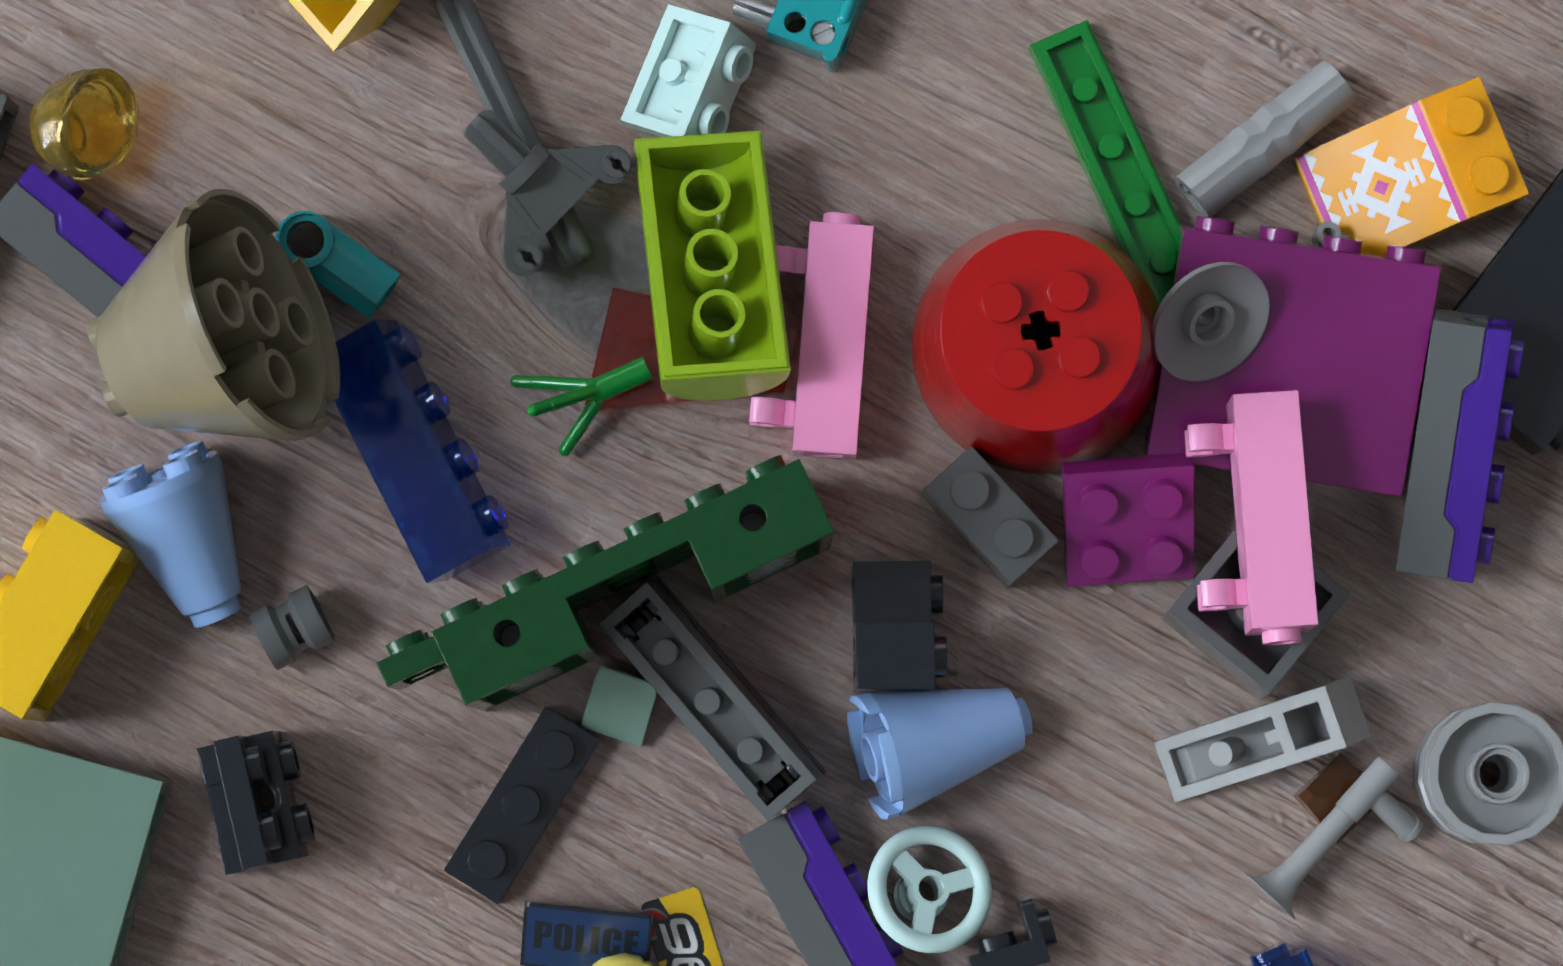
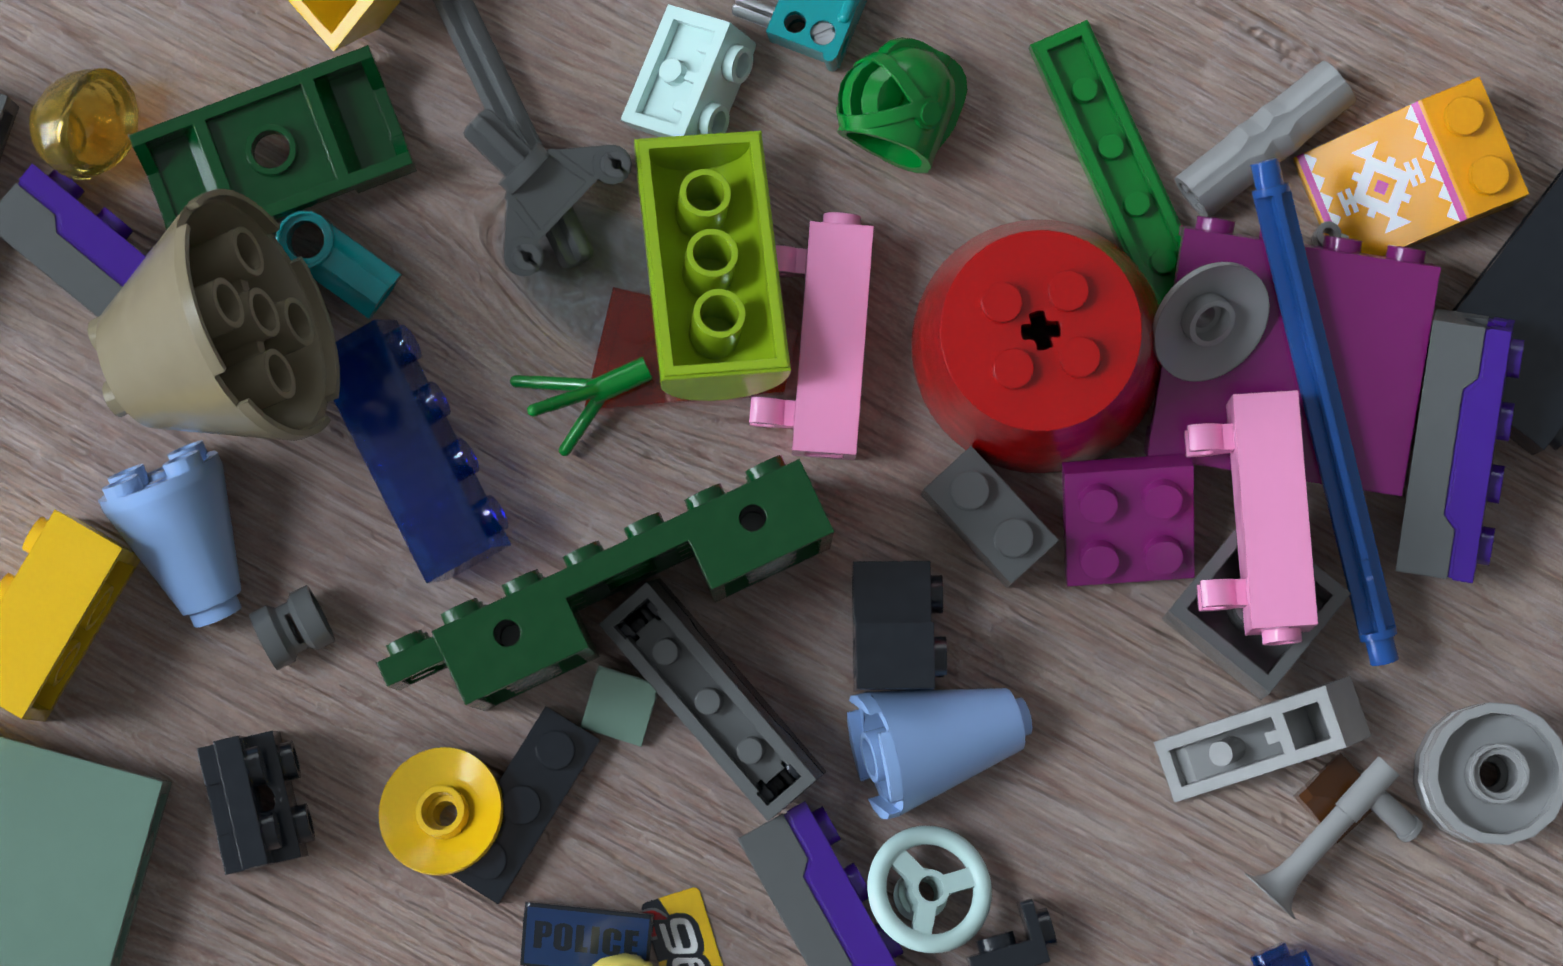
none -> dark green piece [128,45,417,230]
none -> yellow dish [379,747,503,876]
none -> green helmet [836,37,968,173]
none -> blue piece [1250,158,1399,666]

